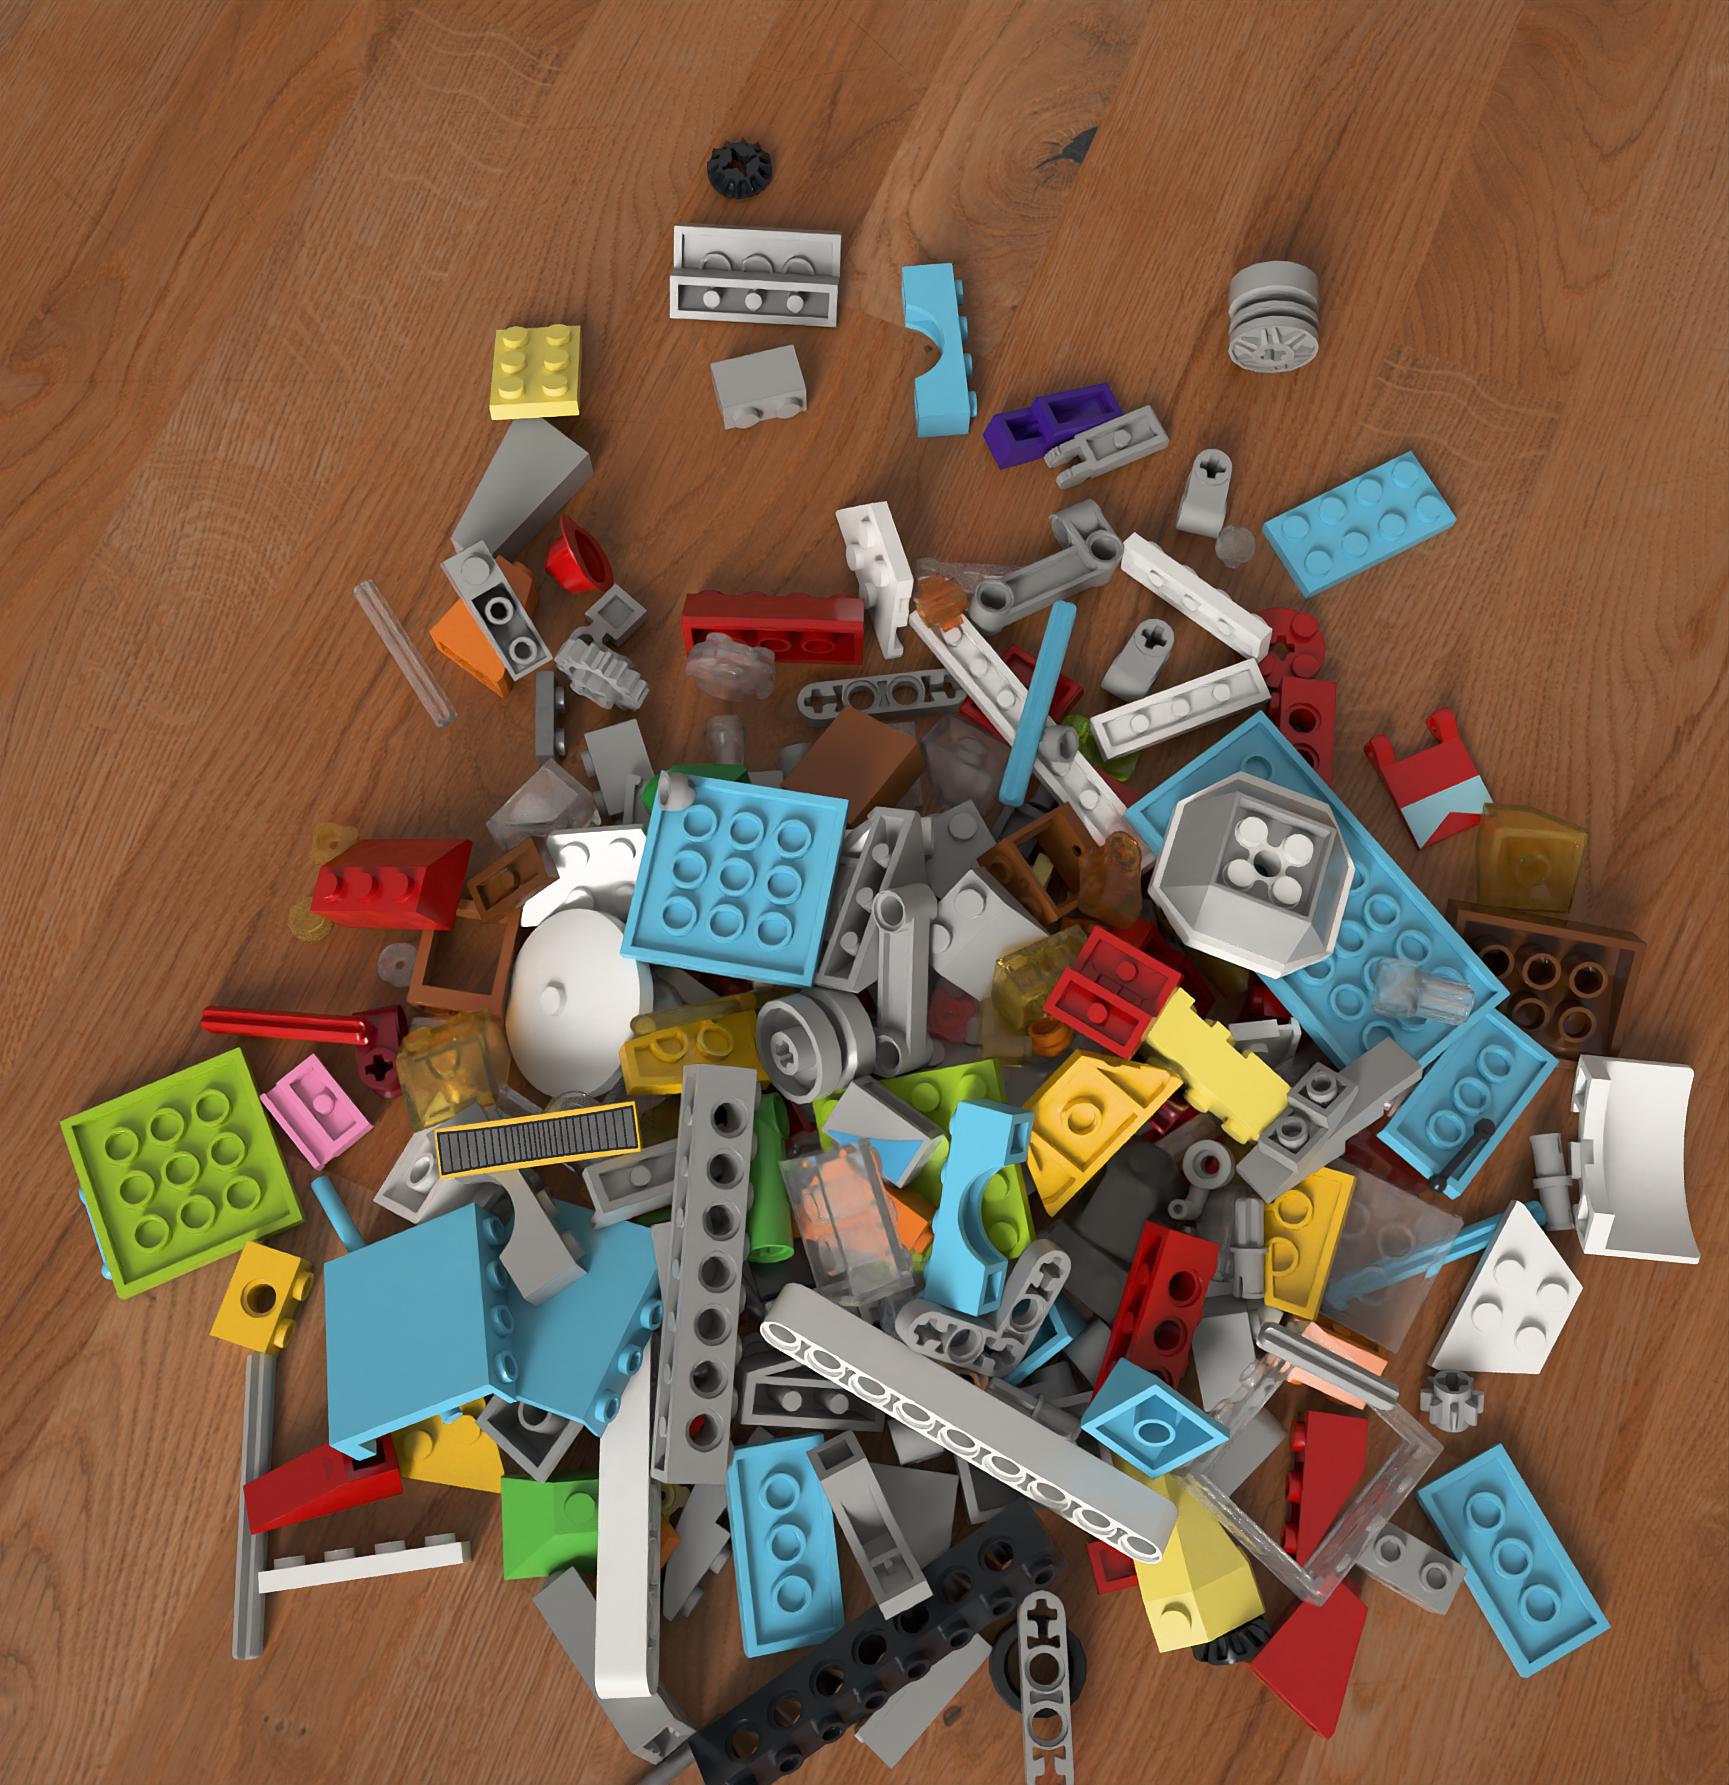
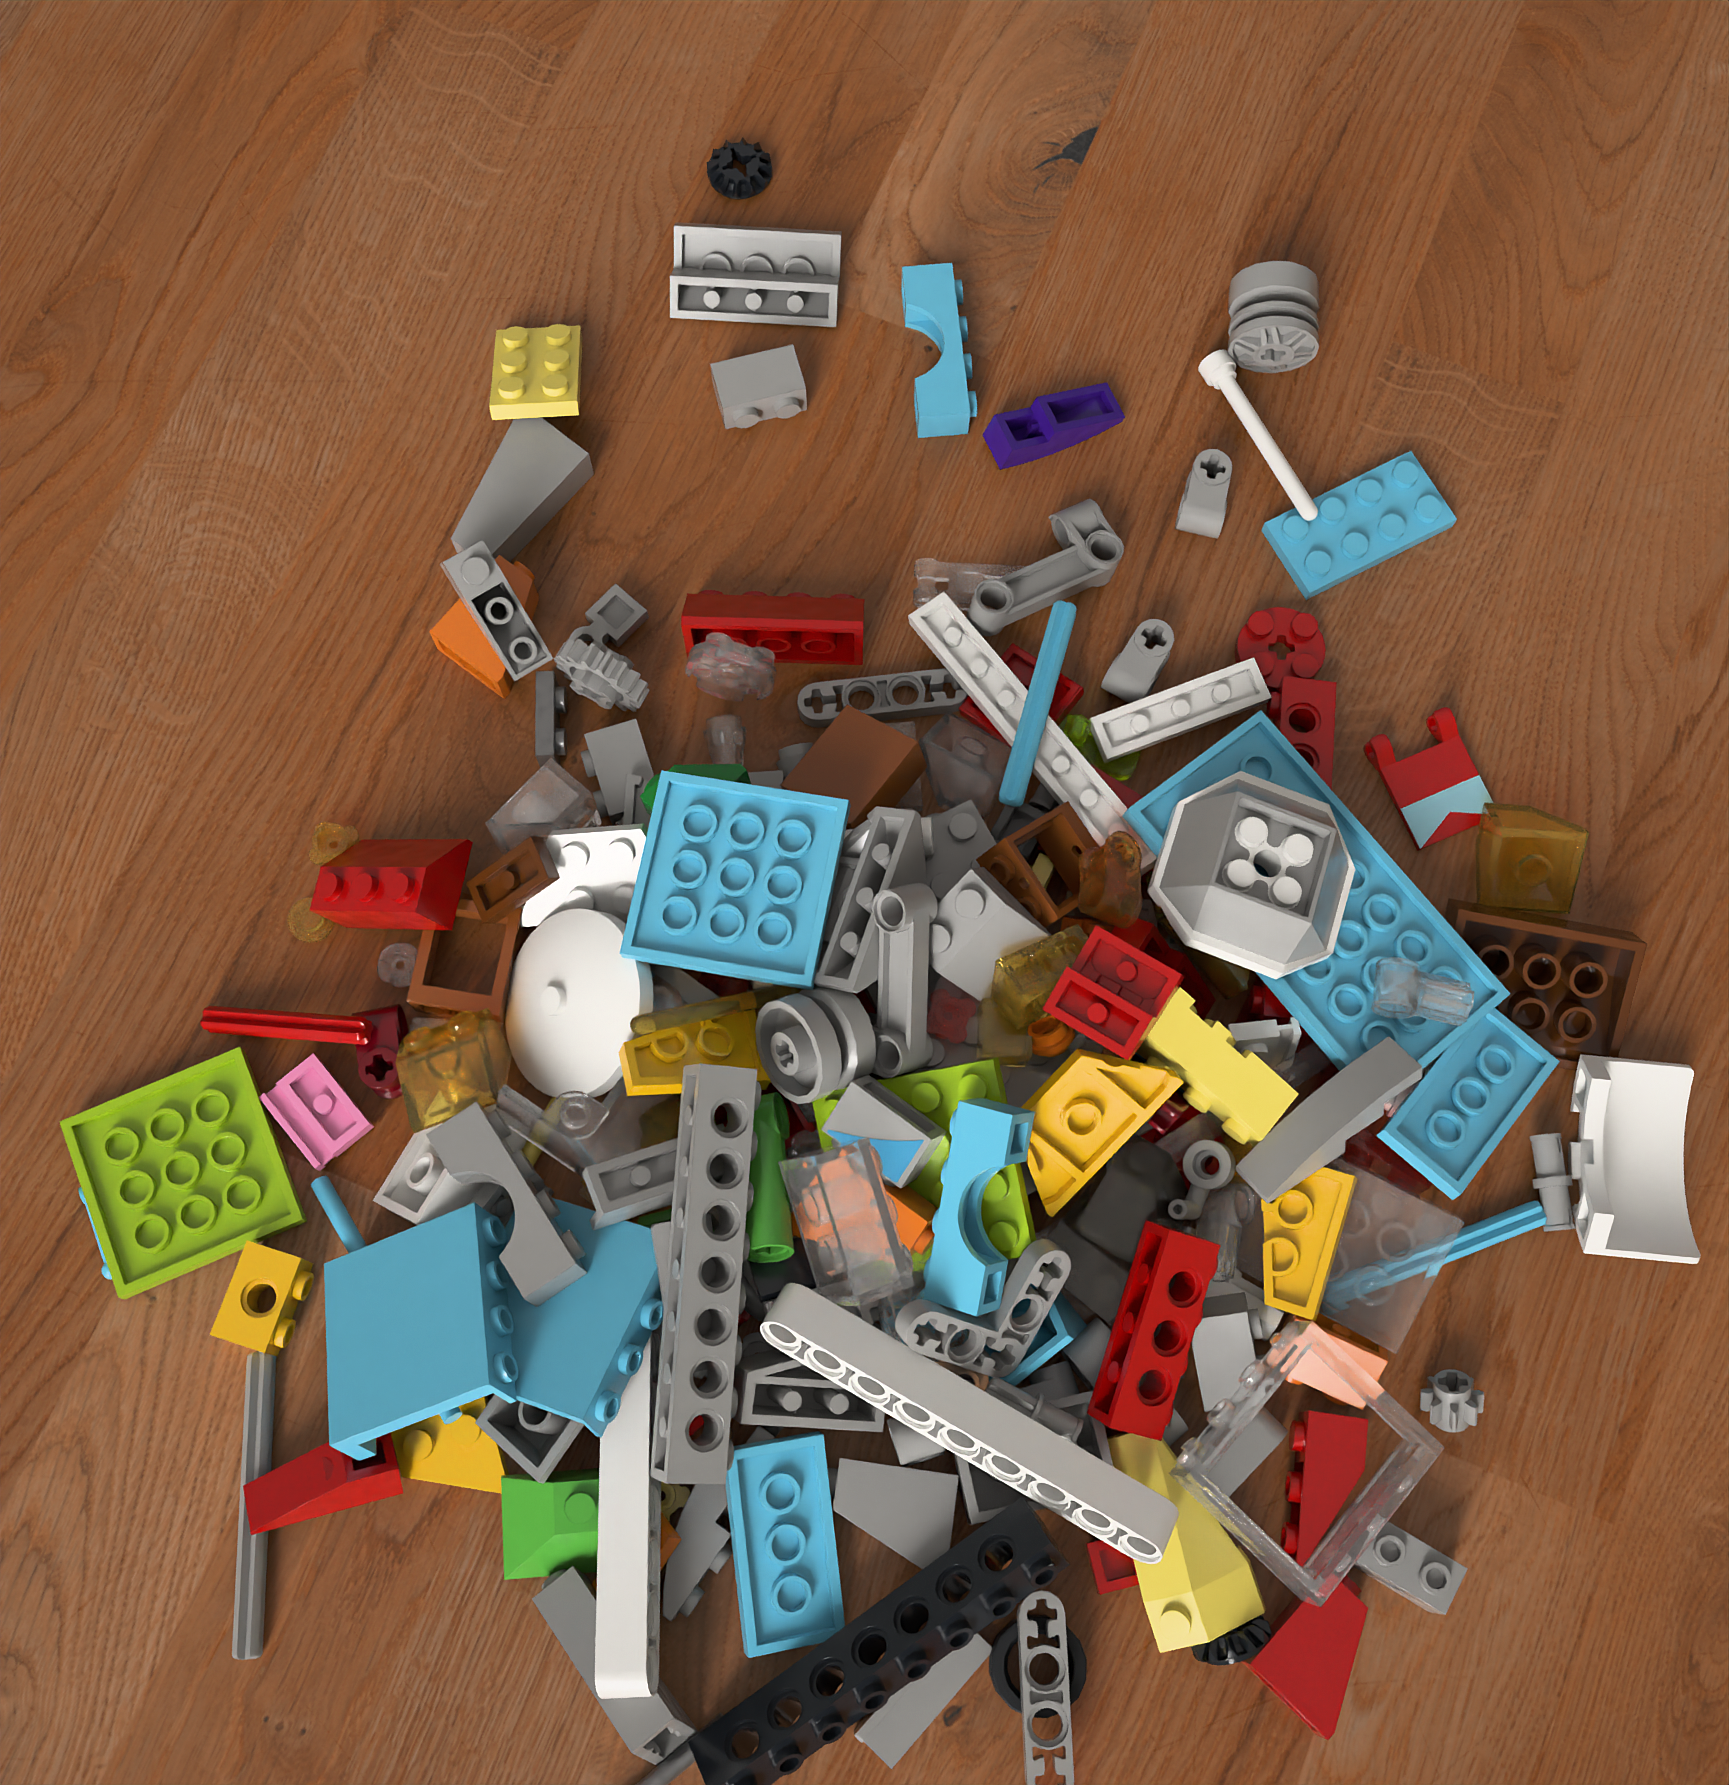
white plate [258,1533,472,1594] -> none
clear axle [353,579,457,728] -> none
tile [434,1101,643,1180] -> none
red piece [545,513,614,594] -> none
light grey hinge [658,772,697,811] -> none
light grey arch [806,1429,933,1620] -> none
white wing [835,501,914,660] -> none
clear orange gear [913,574,969,633] -> none
light grey hinge [1038,725,1079,763] -> none
light grey hinge [1044,405,1169,490] -> none
medium azure slope [1080,1357,1230,1480] -> none
white plate [1121,532,1273,664] -> none
clear plate [1215,525,1256,568] -> none
light grey axle [1229,1197,1269,1299] -> none
light grey axle [1256,1322,1399,1411] -> none
light grey slope [1257,1062,1359,1175] -> none
medium azure plate [1412,1443,1611,1678] -> none
black hinge [1427,1118,1496,1193] -> none
white wing [1427,1200,1583,1374] -> none
none -> white piece [1198,349,1318,521]

